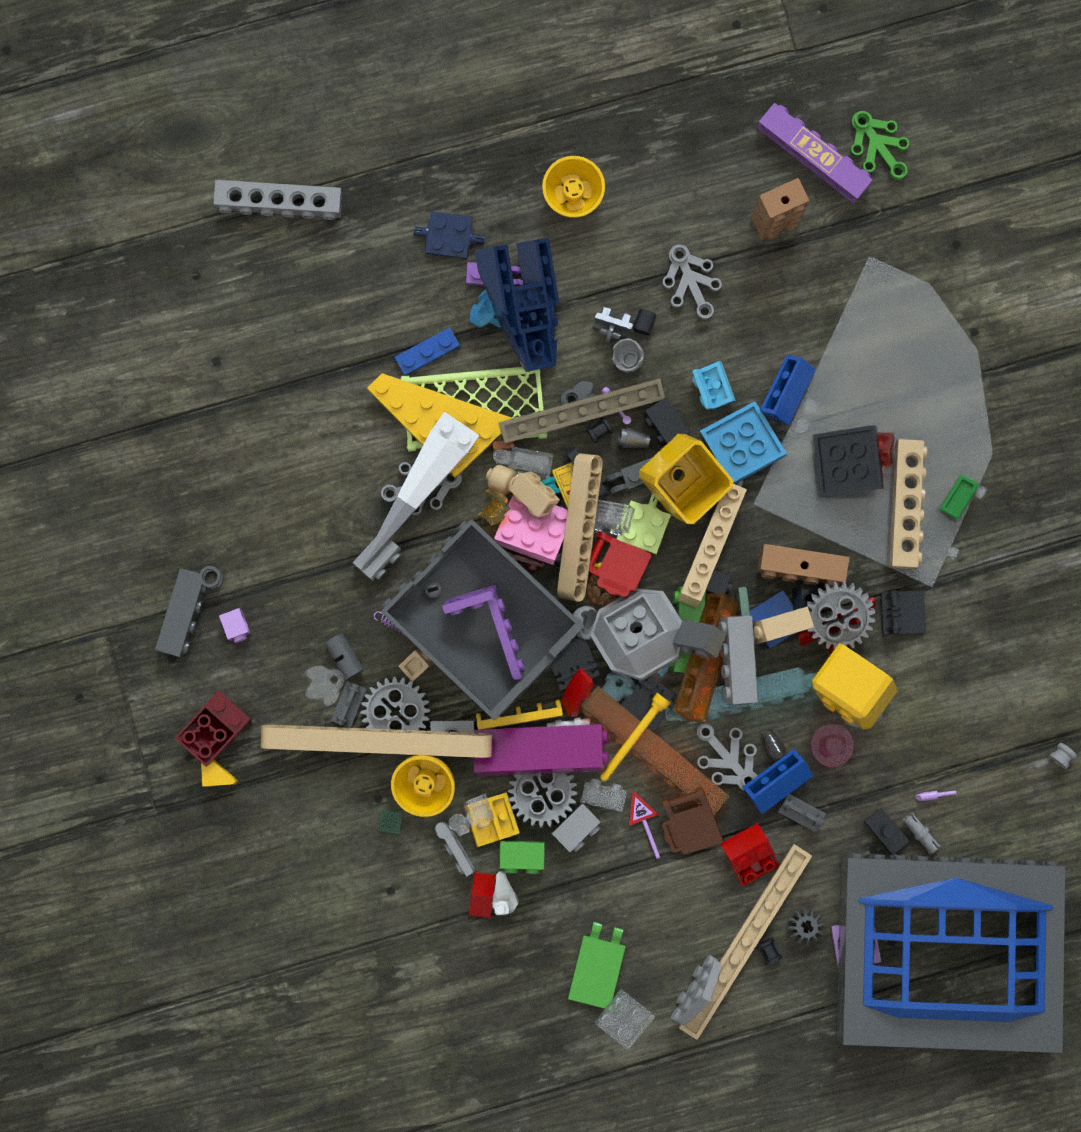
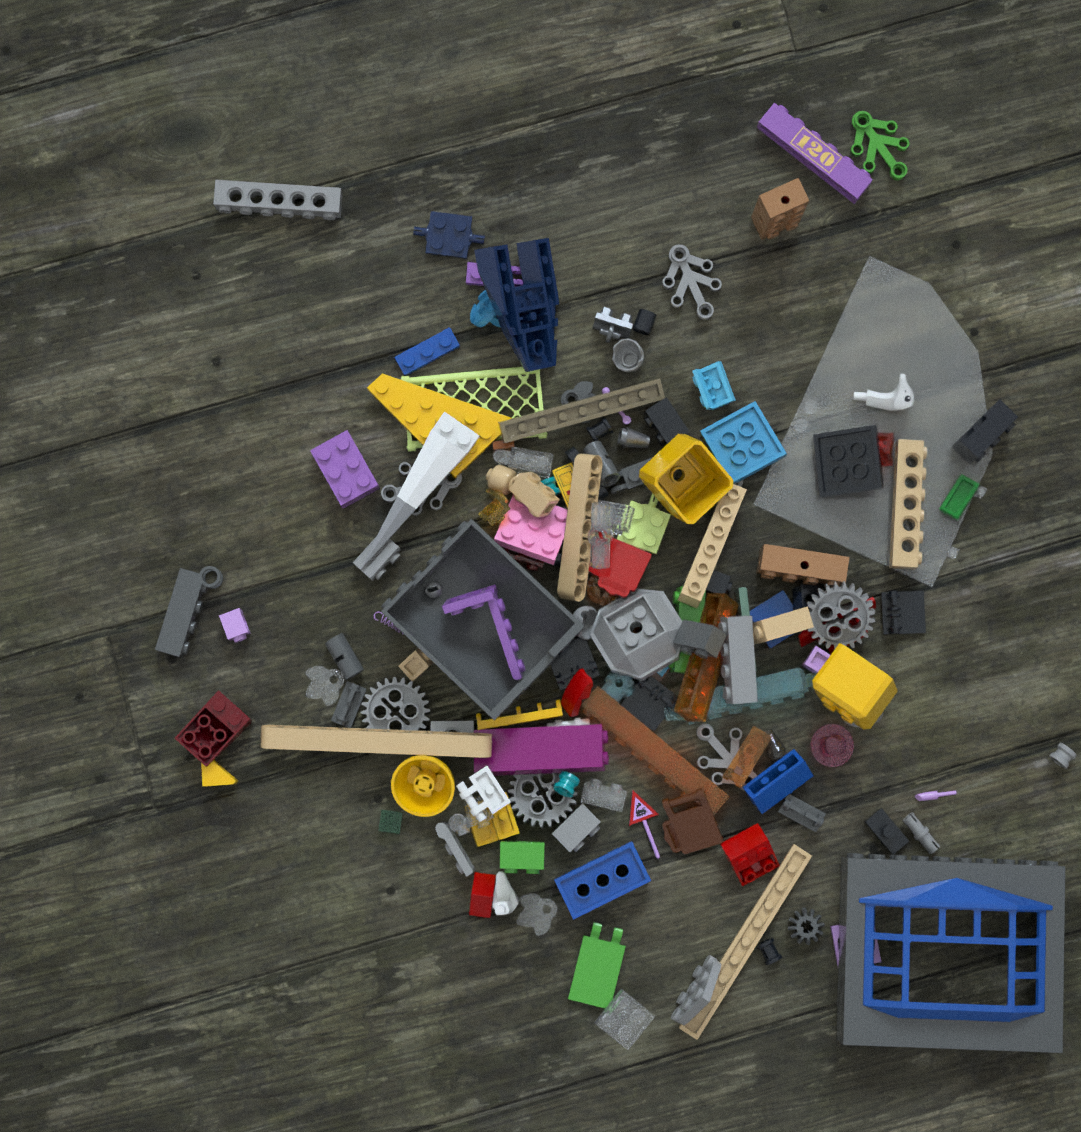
yellow piece [542,156,605,218] -> none
yellow piece [600,693,670,781] -> none
blue brick [760,355,816,425] -> none
none -> medium lavender brick [310,430,380,509]
none -> white plate [456,766,510,822]
none -> clear plate [517,893,557,936]
none -> teal wheel [553,771,580,798]
none -> blue brick [554,841,651,920]
none -> dark grey pin [583,441,620,487]
none -> clear piece [587,502,614,569]
none -> clear orange plate [722,726,772,788]
none -> lavender brick [802,646,830,674]
none -> white animal [853,373,914,411]
none -> black wedge [952,399,1018,464]

